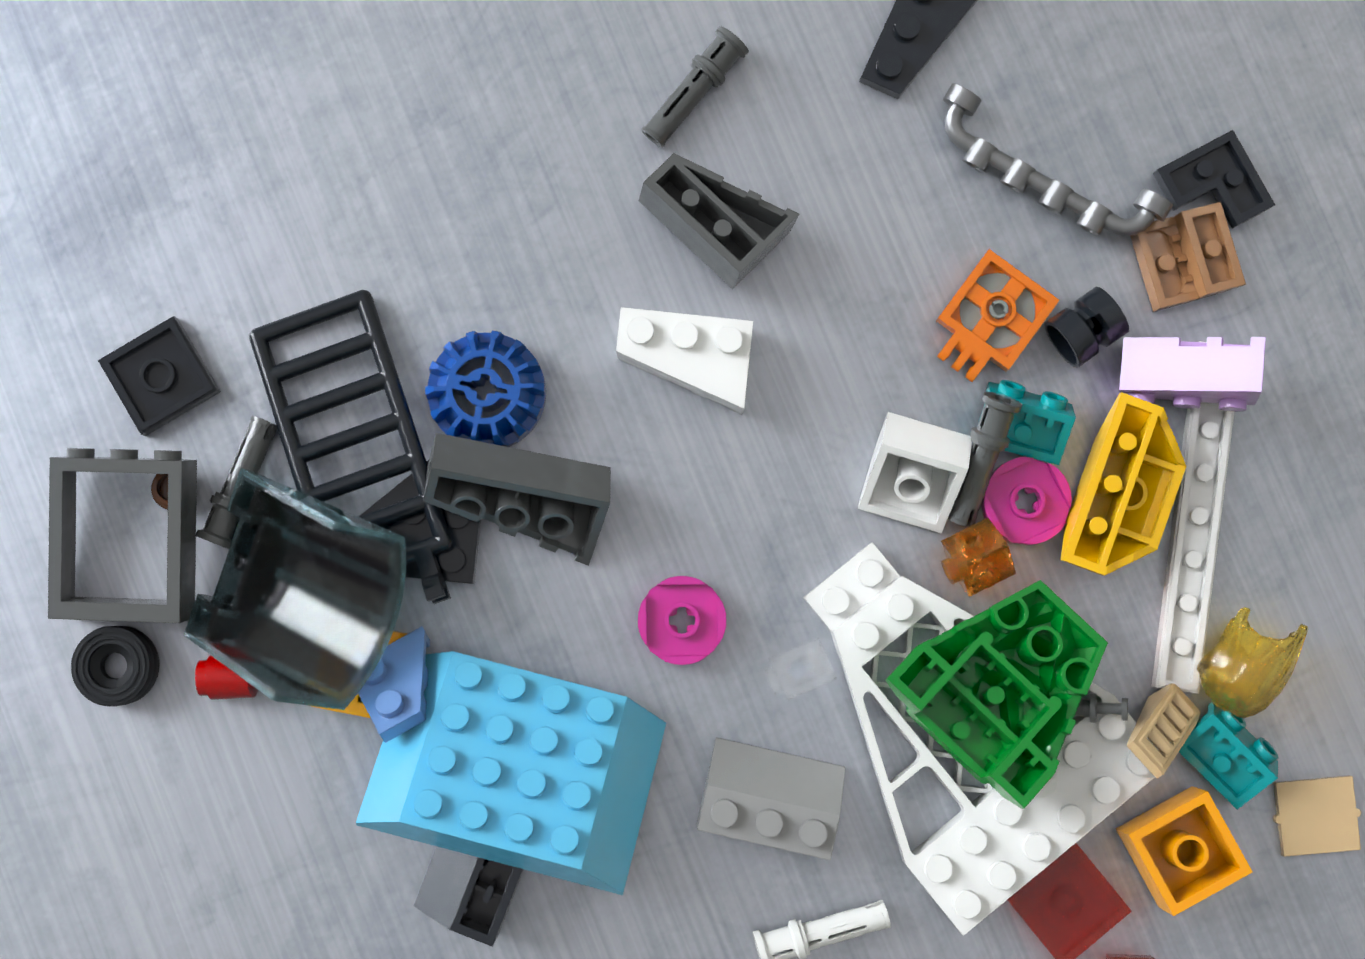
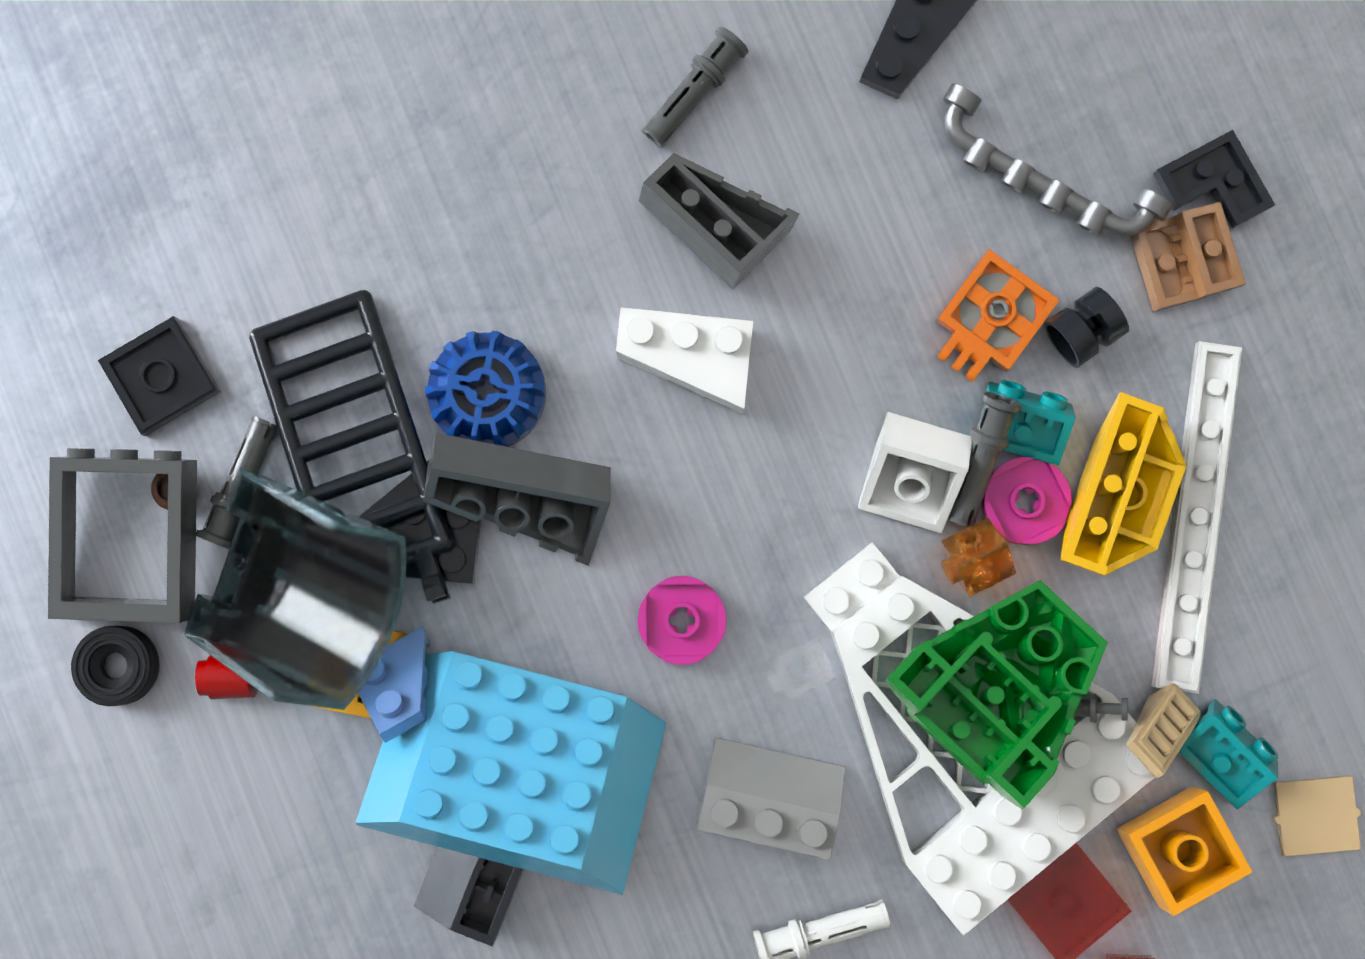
wedge [1119,337,1266,412] -> none
clear yellow hair [1196,607,1308,718] -> none

